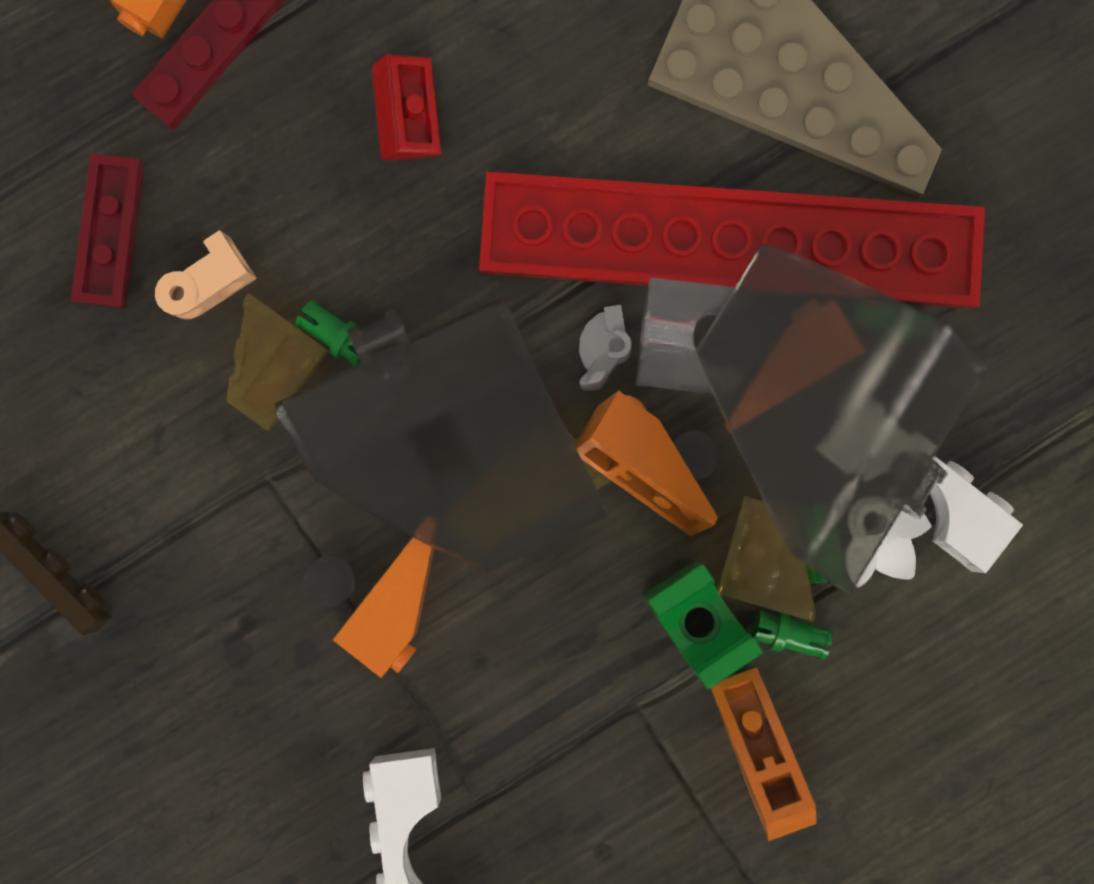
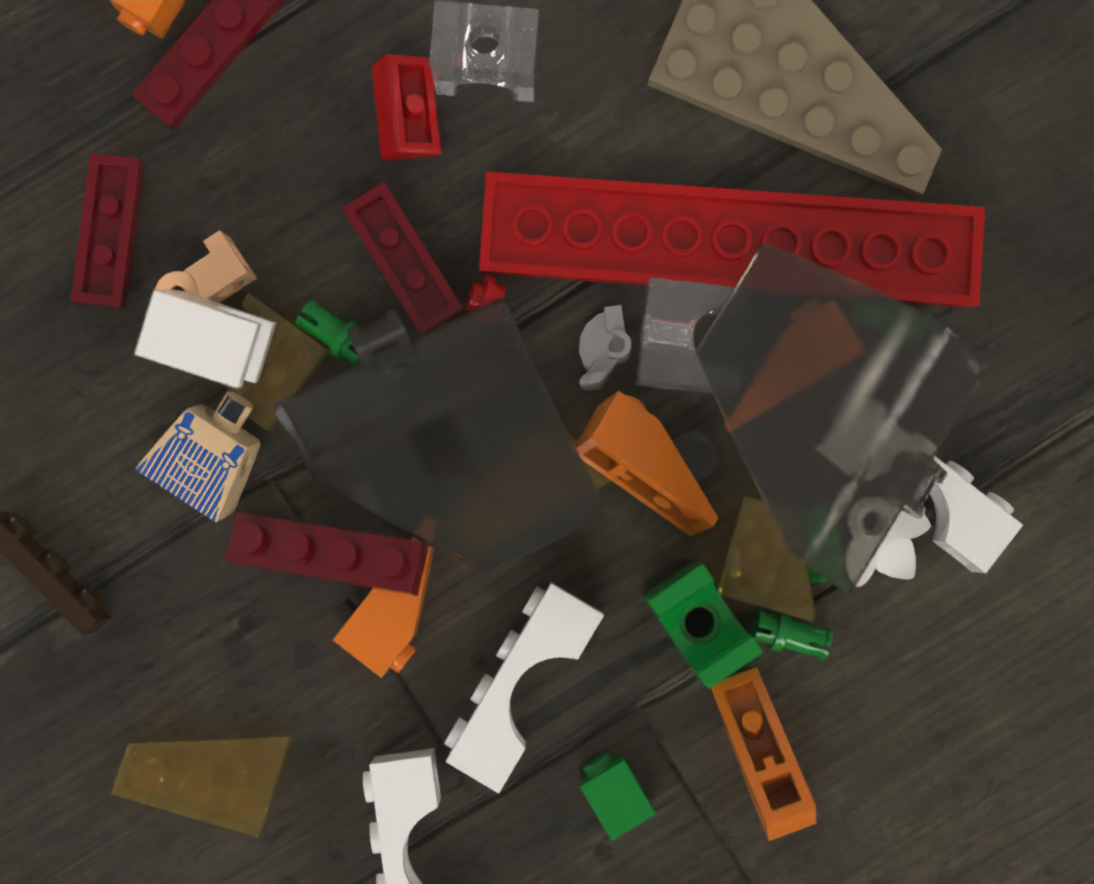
none -> clear yellow wing [111,737,292,837]
none -> white piece [135,290,277,388]
none -> tan torso [135,391,261,523]
none -> dark red plate [224,512,429,596]
none -> dark red plate [342,182,464,337]
none -> clear piece [429,1,539,102]
none -> white arch [444,582,604,794]
none -> red plate [465,275,506,325]
none -> green brick [579,752,656,841]

